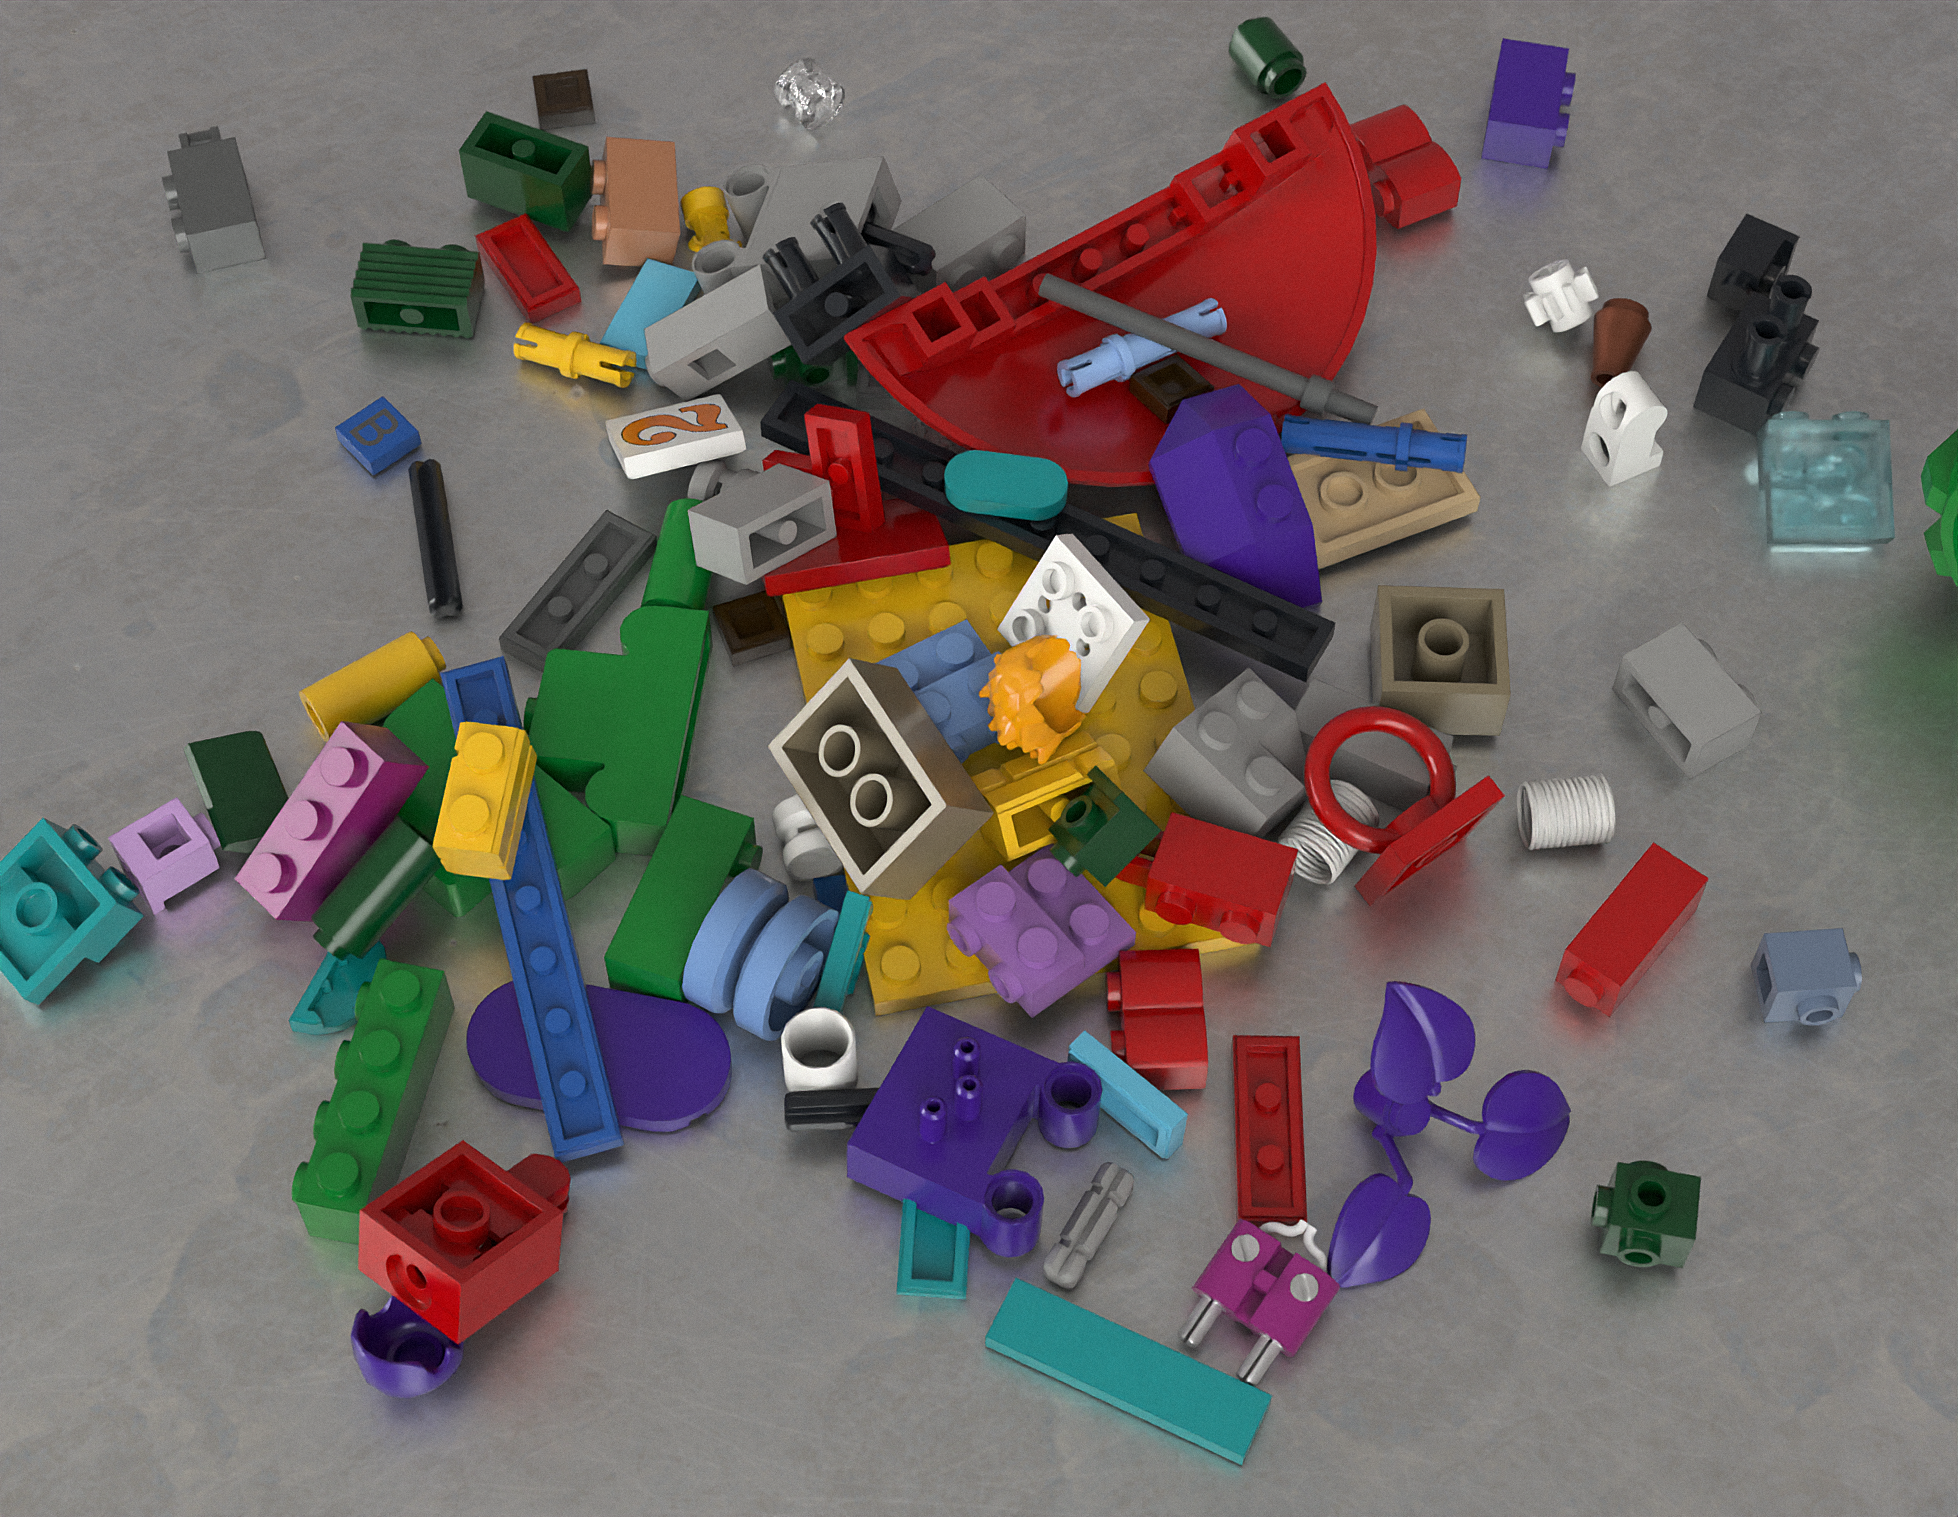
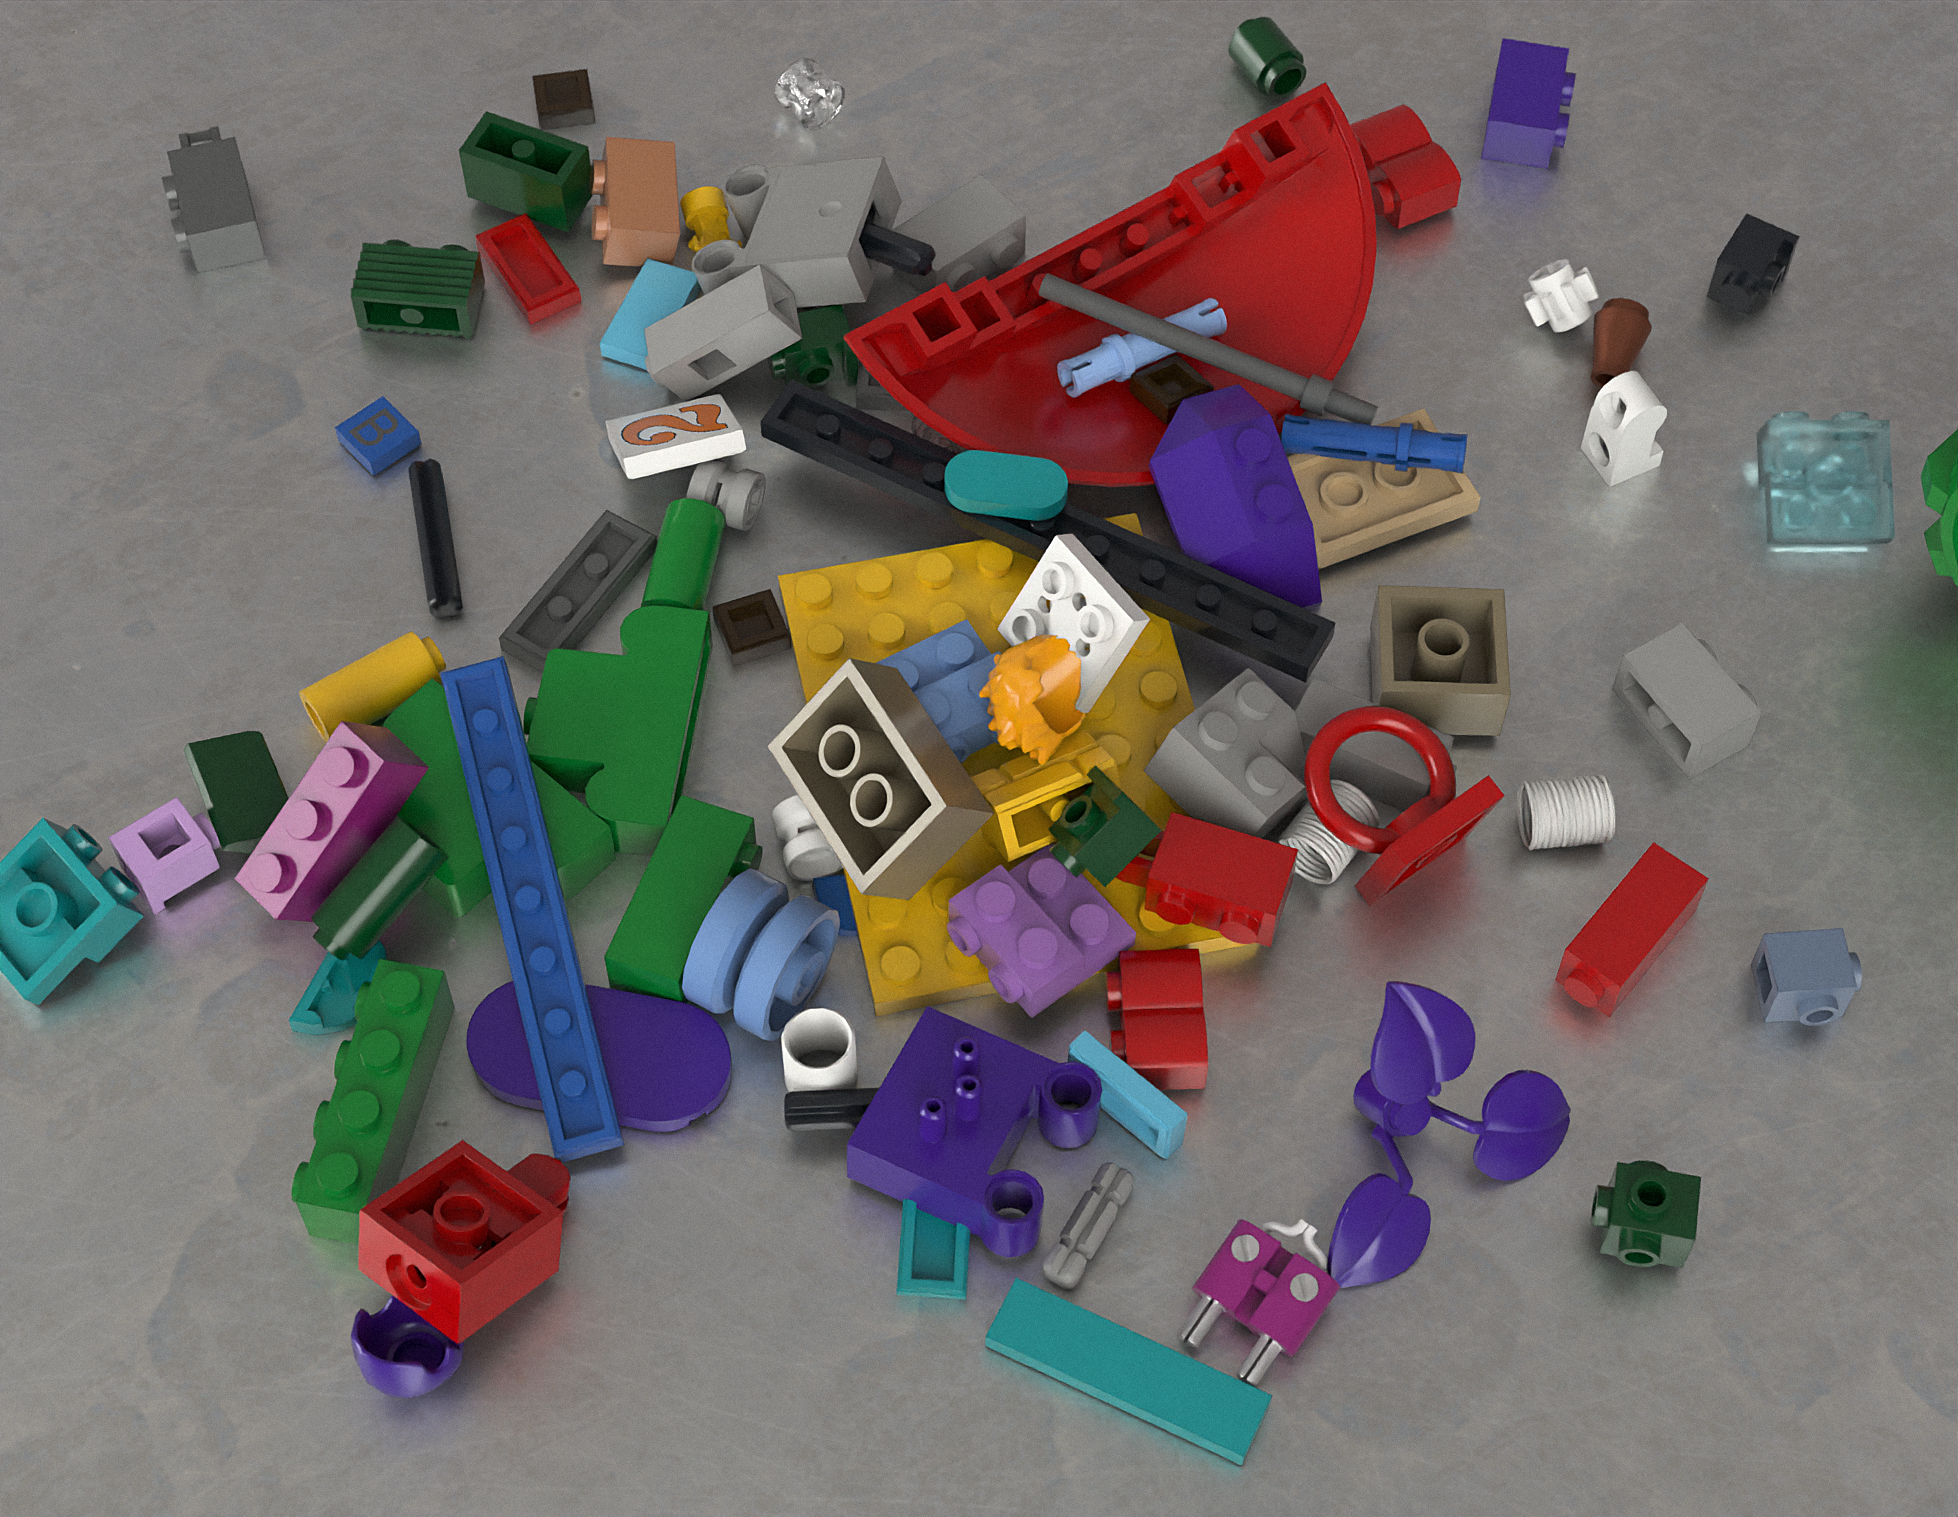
yellow brick [432,721,537,880] -> none
yellow pin [513,322,637,388] -> none
light grey brick [688,463,837,585] -> none
black brick [762,202,920,366] -> none
red plate [762,404,885,533] -> none
red tile [762,498,951,597] -> none
teal tile [813,890,874,1015] -> none
red tile [1231,1035,1307,1228] -> none
black brick [1693,275,1820,437] -> none

